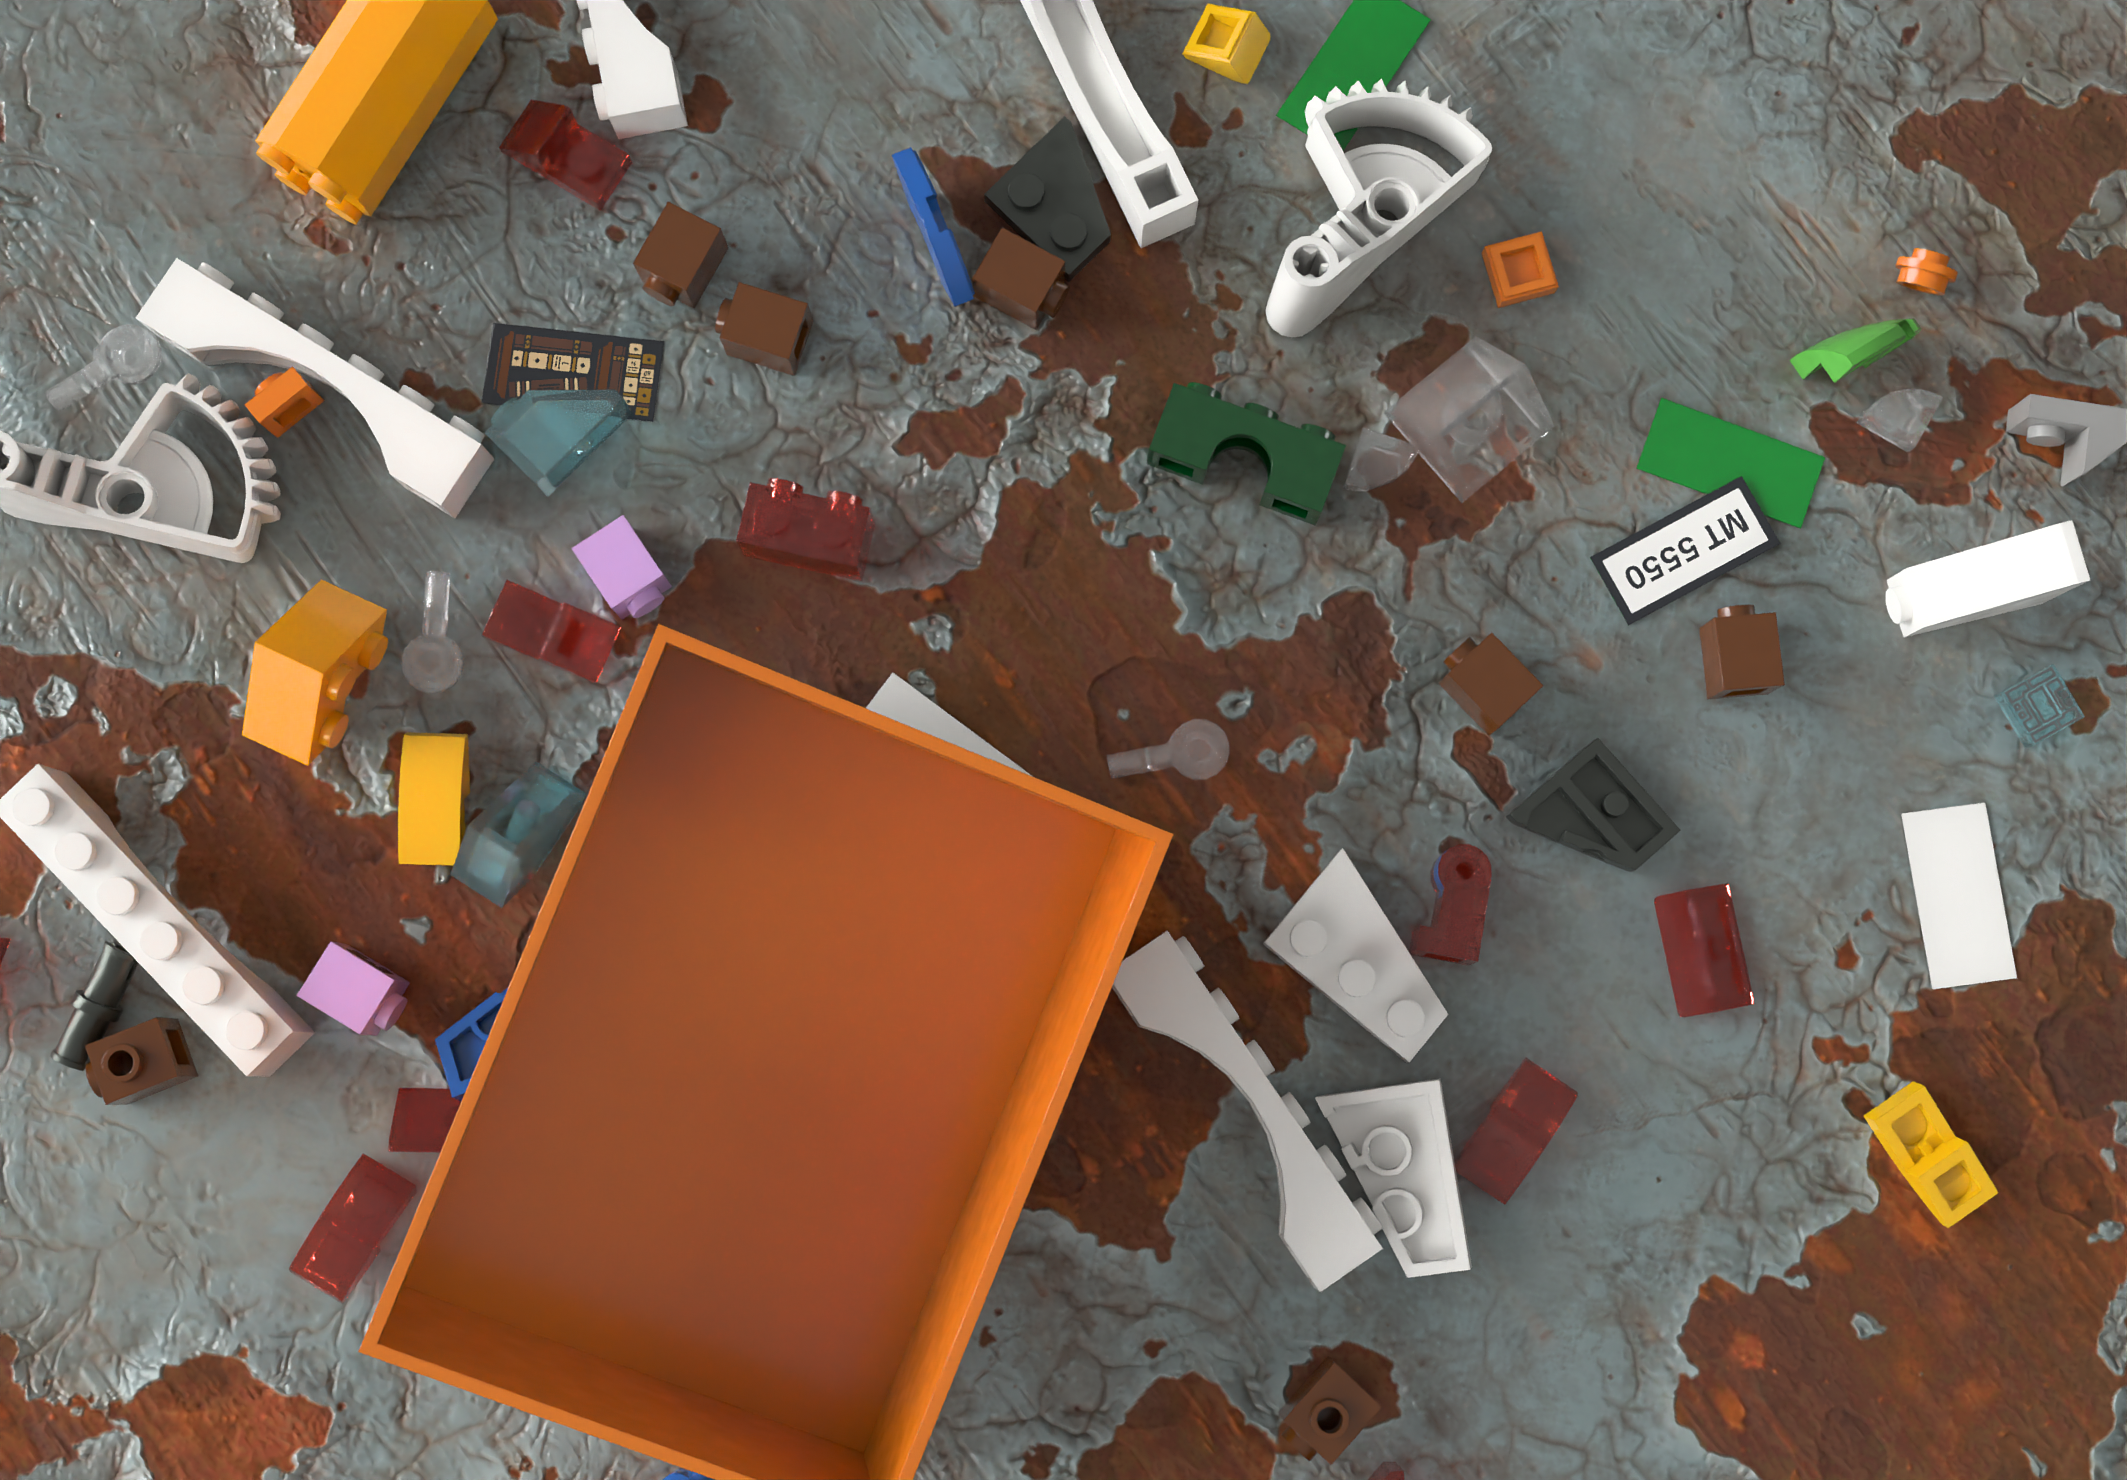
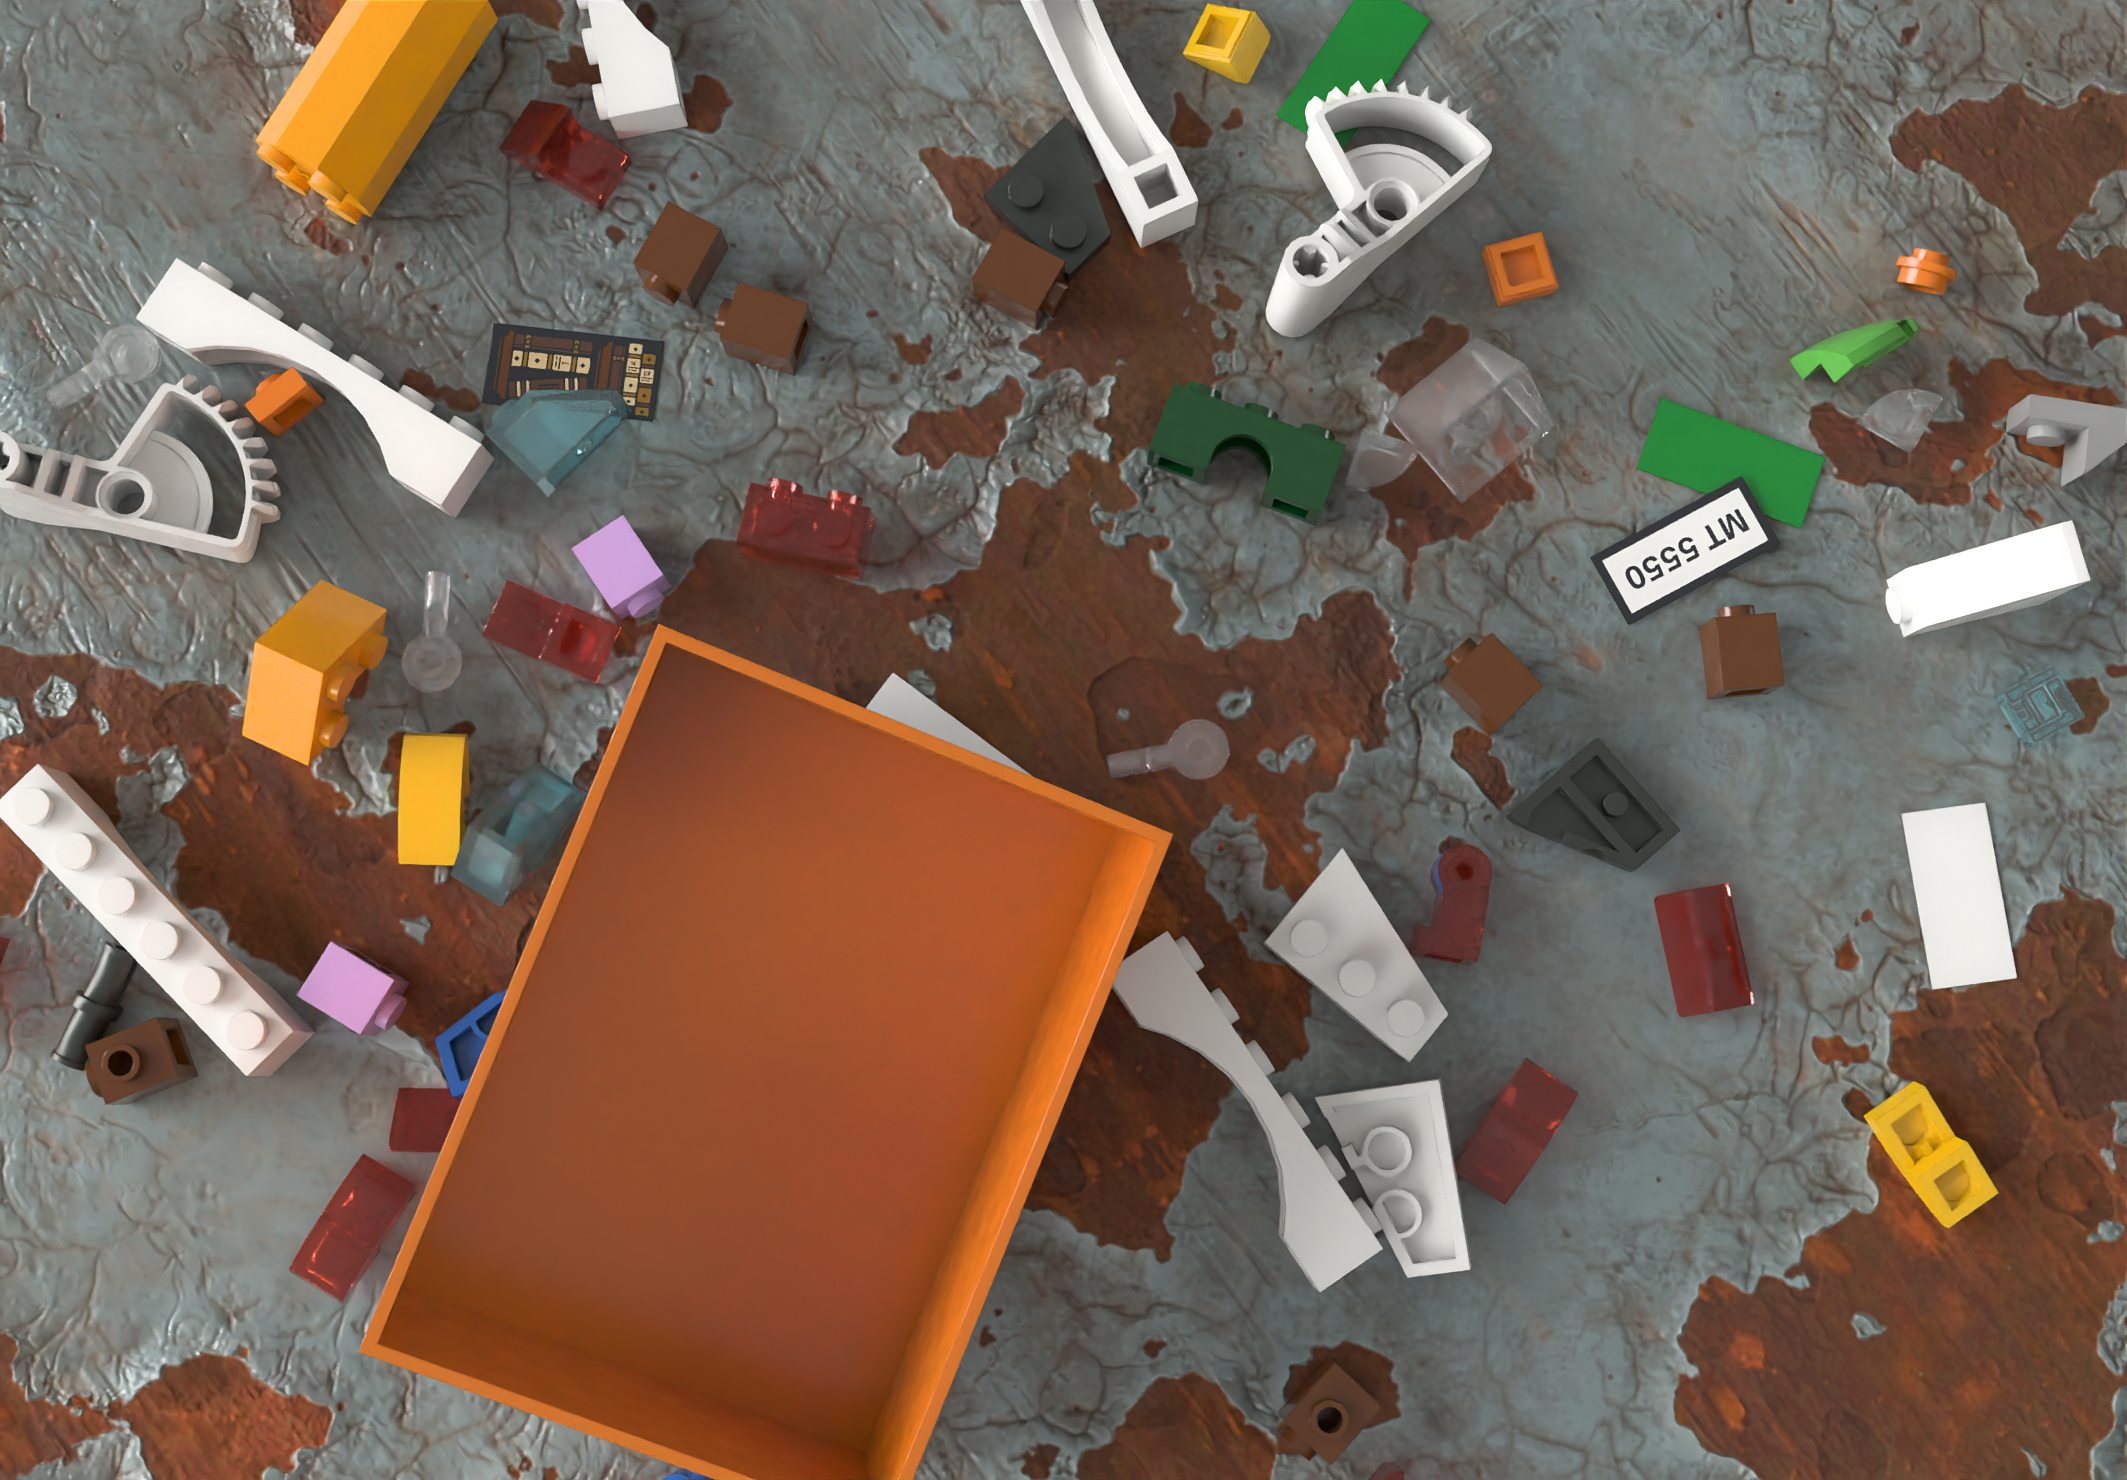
blue tile [892,147,975,307] -> none

